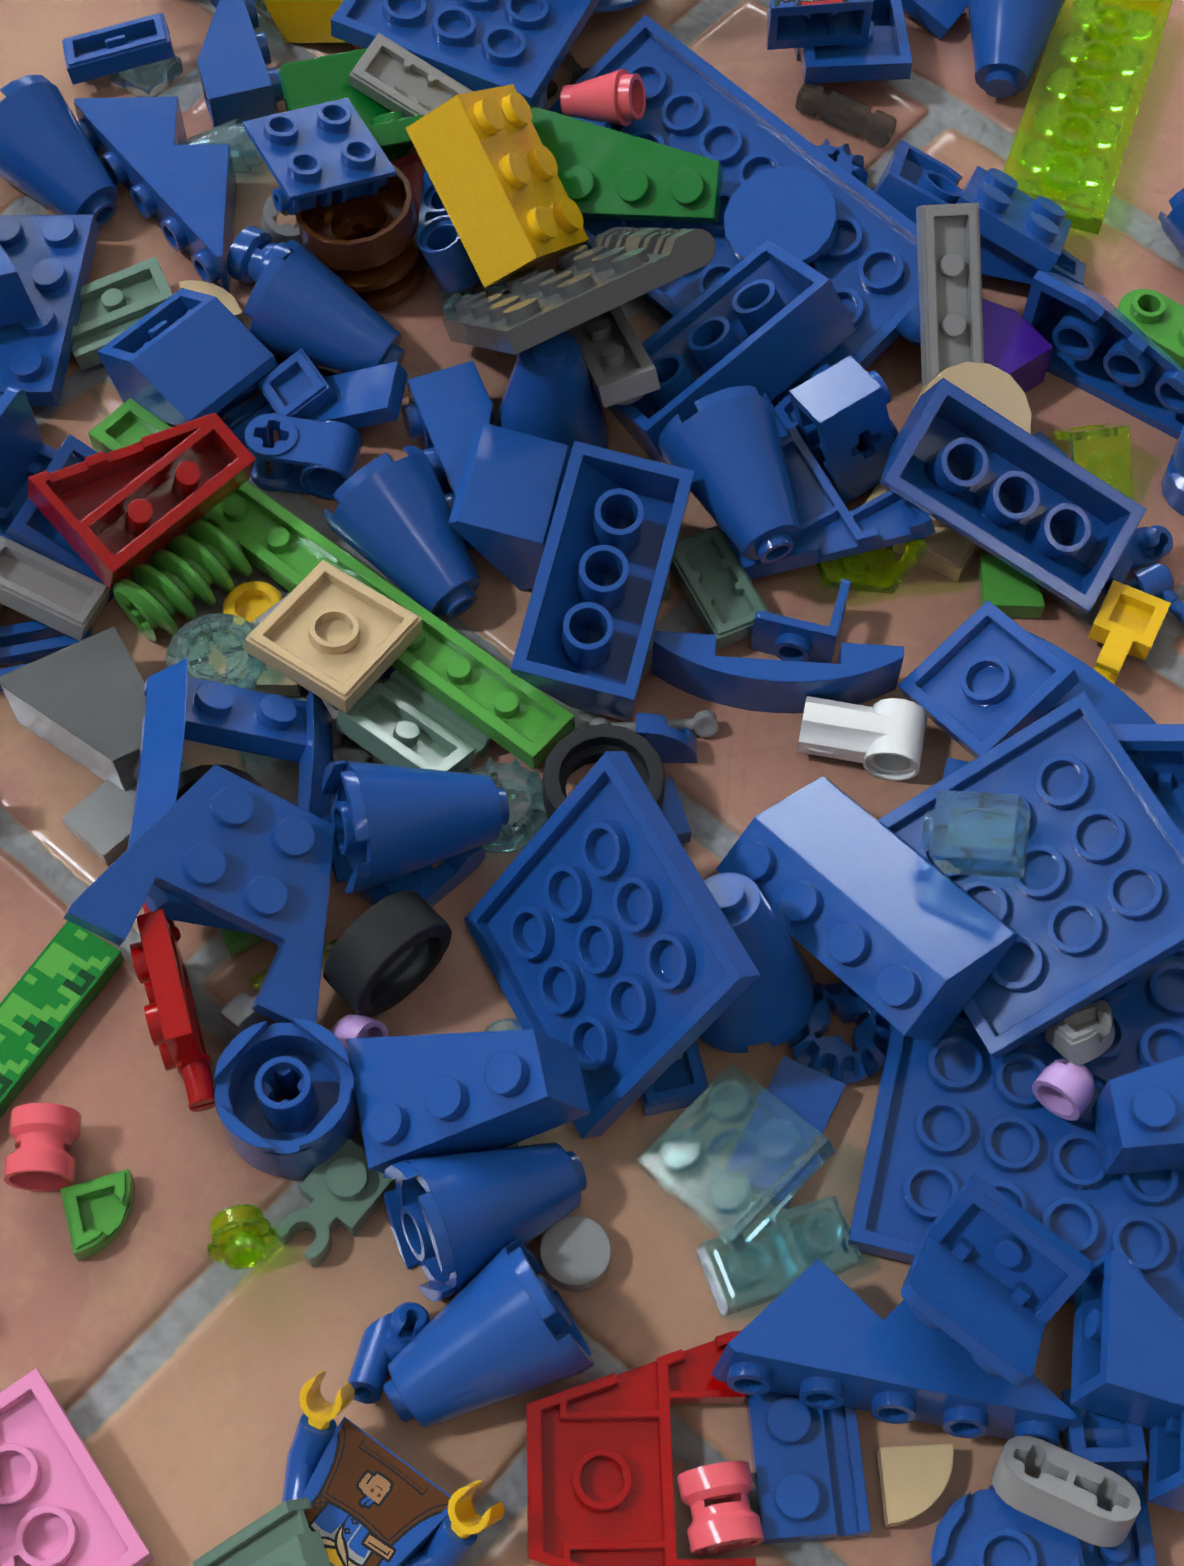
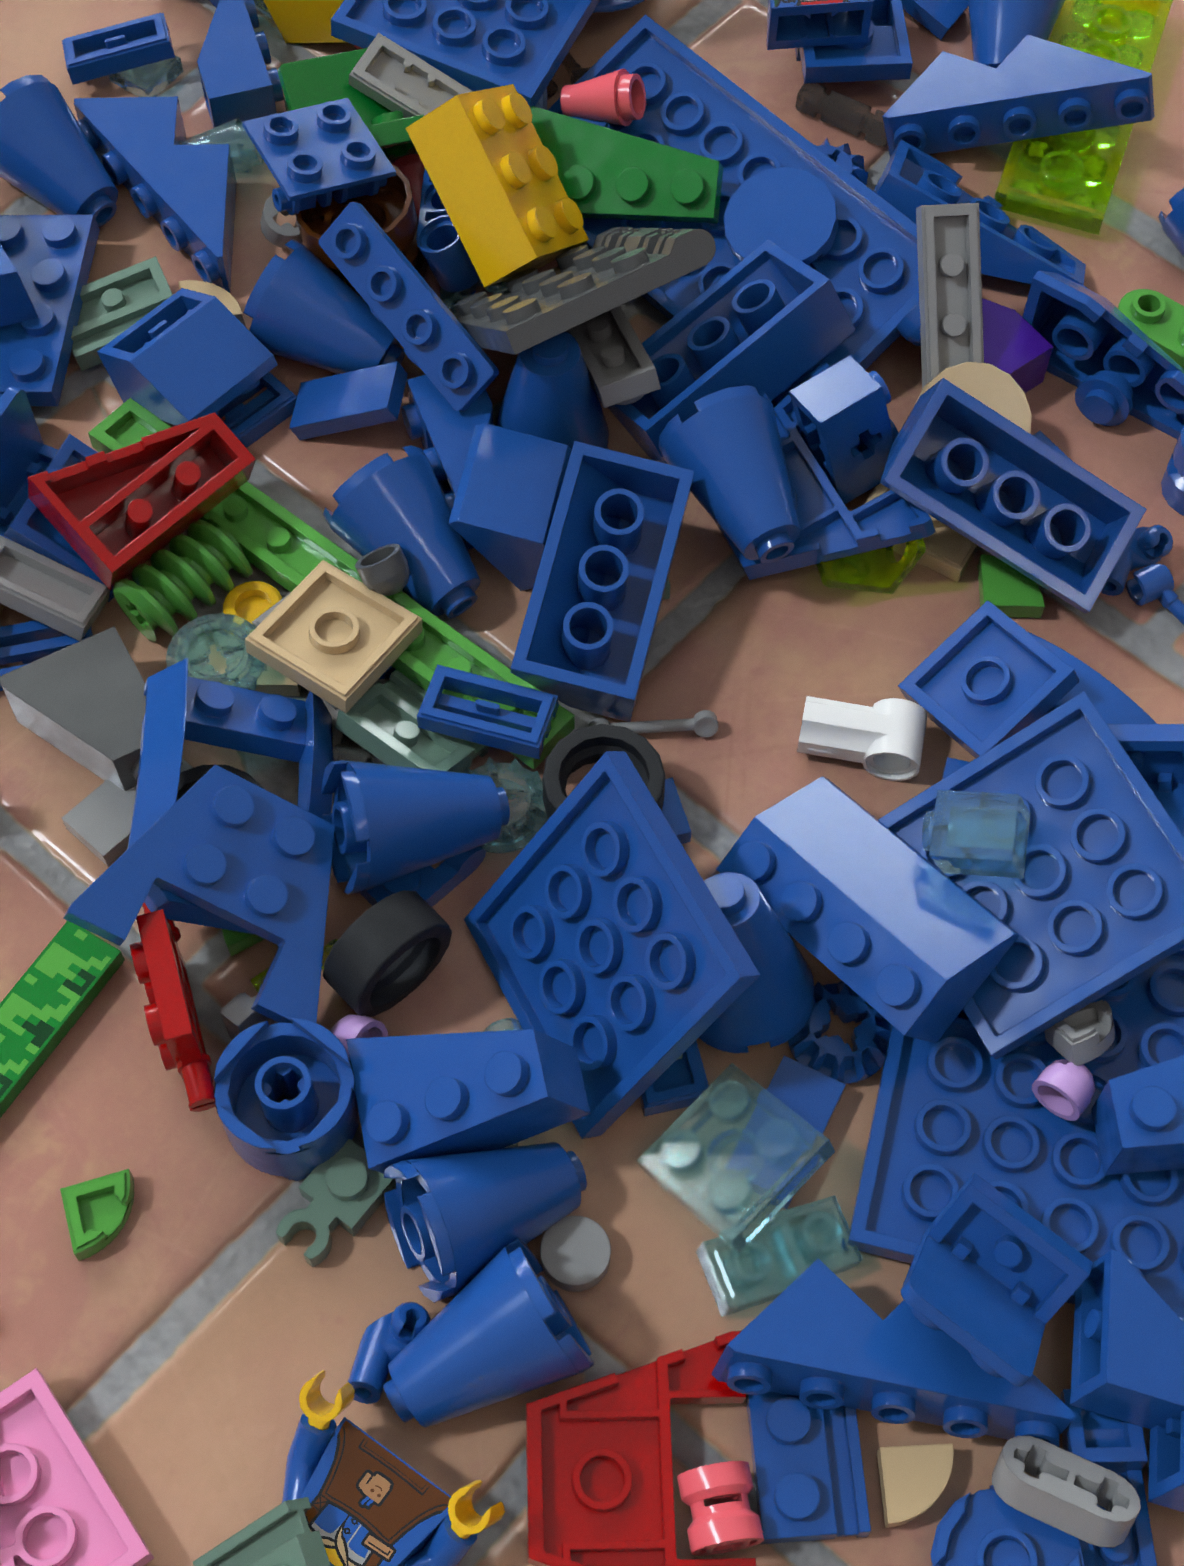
coral wheel [3,1103,82,1192] -> none
clear neon green plate [207,1204,277,1270] -> none
blue wheel [226,226,292,284] -> none
blue piece [245,413,363,500] -> none
blue tile [256,348,338,419] -> none
blue tile [635,712,697,763] -> none
blue slope [652,631,904,713] -> none
sand green plate [670,525,769,650] -> none
blue bracket [750,579,851,663] -> none
blue plate [956,166,1072,272] -> none
clear neon green bracket [1052,423,1134,500] -> none
yellow plate [1088,580,1171,684] -> none
none -> blue bracket [319,202,499,411]
none -> dark grey hinge [355,544,410,596]
none -> blue tile [417,664,559,760]
none -> blue slope [882,34,1155,158]
none -> blue plate [1075,370,1133,426]

